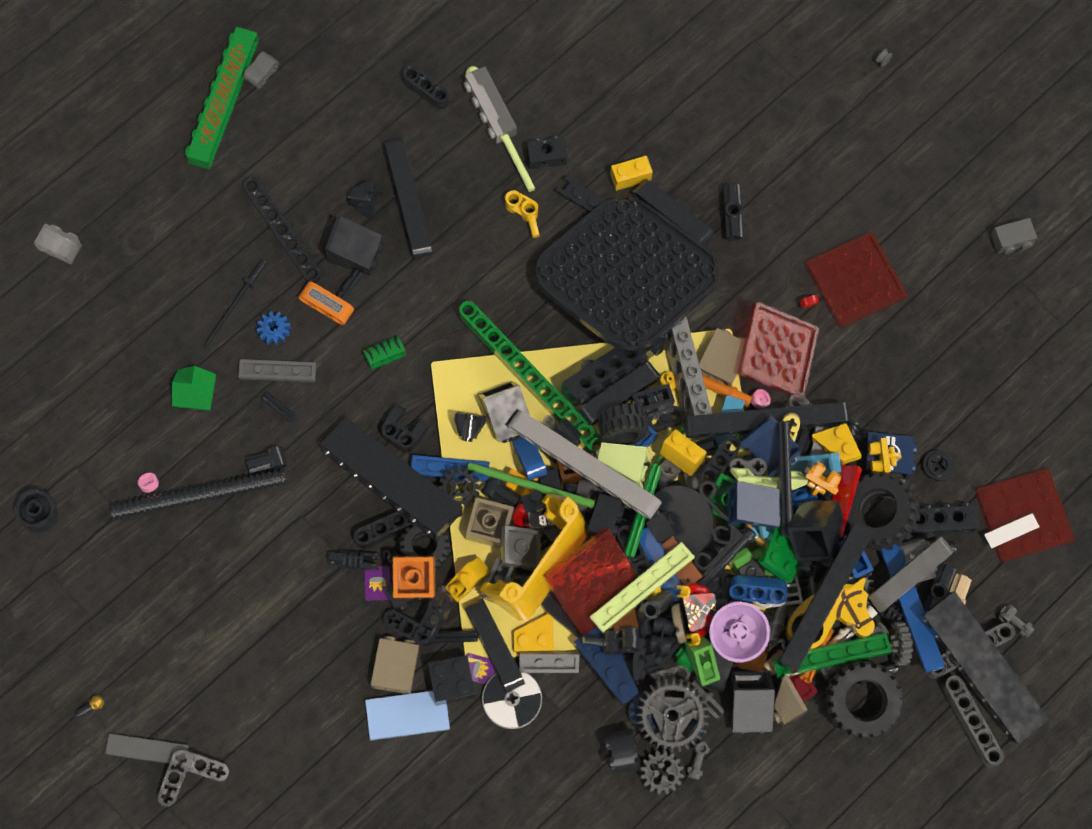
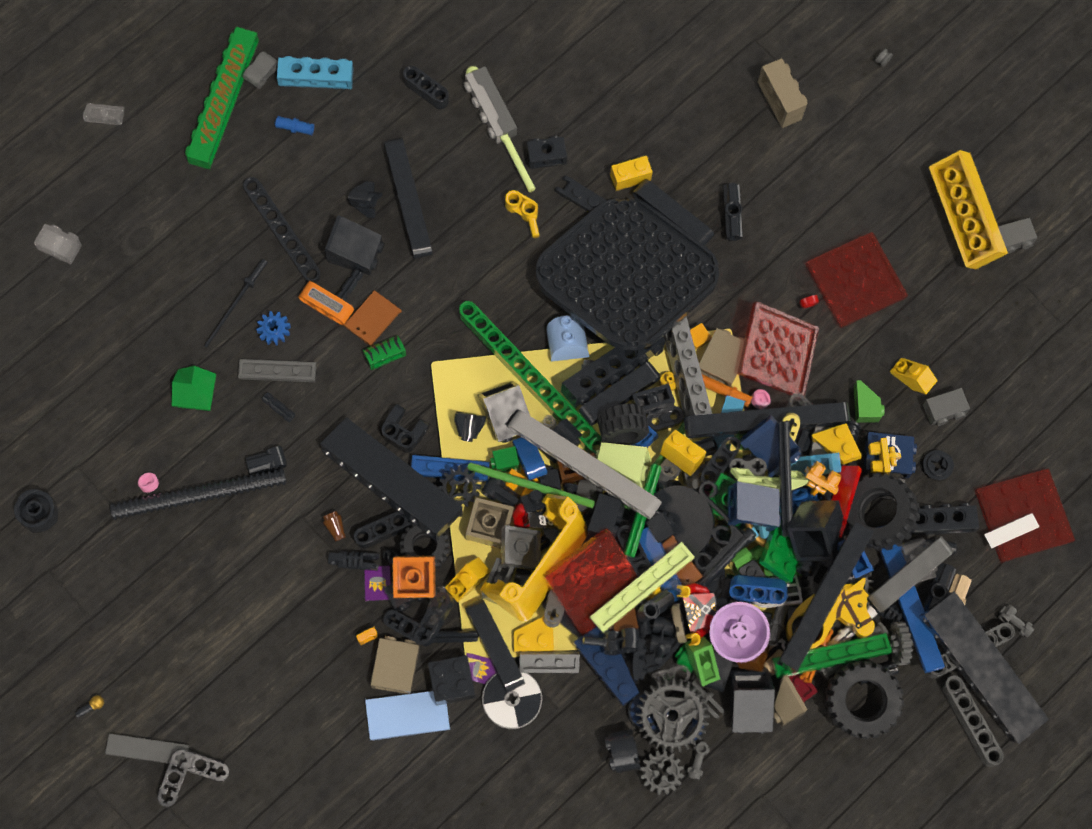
none -> clear slope [83,103,124,125]
none -> blue pin [275,116,314,136]
none -> dark azure brick [277,56,353,89]
none -> reddish brown cone [323,511,346,542]
none -> dark orange container [344,290,402,346]
none -> light orange tile [356,627,378,645]
none -> green brick [490,446,520,473]
none -> dark grey piece [544,587,571,628]
none -> light blue brick [546,315,589,362]
none -> light orange tile [690,323,712,349]
none -> dark tan brick [758,58,807,128]
none -> bright green slope [854,380,885,422]
none -> yellow slope [890,358,937,394]
none -> dark grey brick [923,388,970,426]
none -> yellow brick [929,150,1008,269]

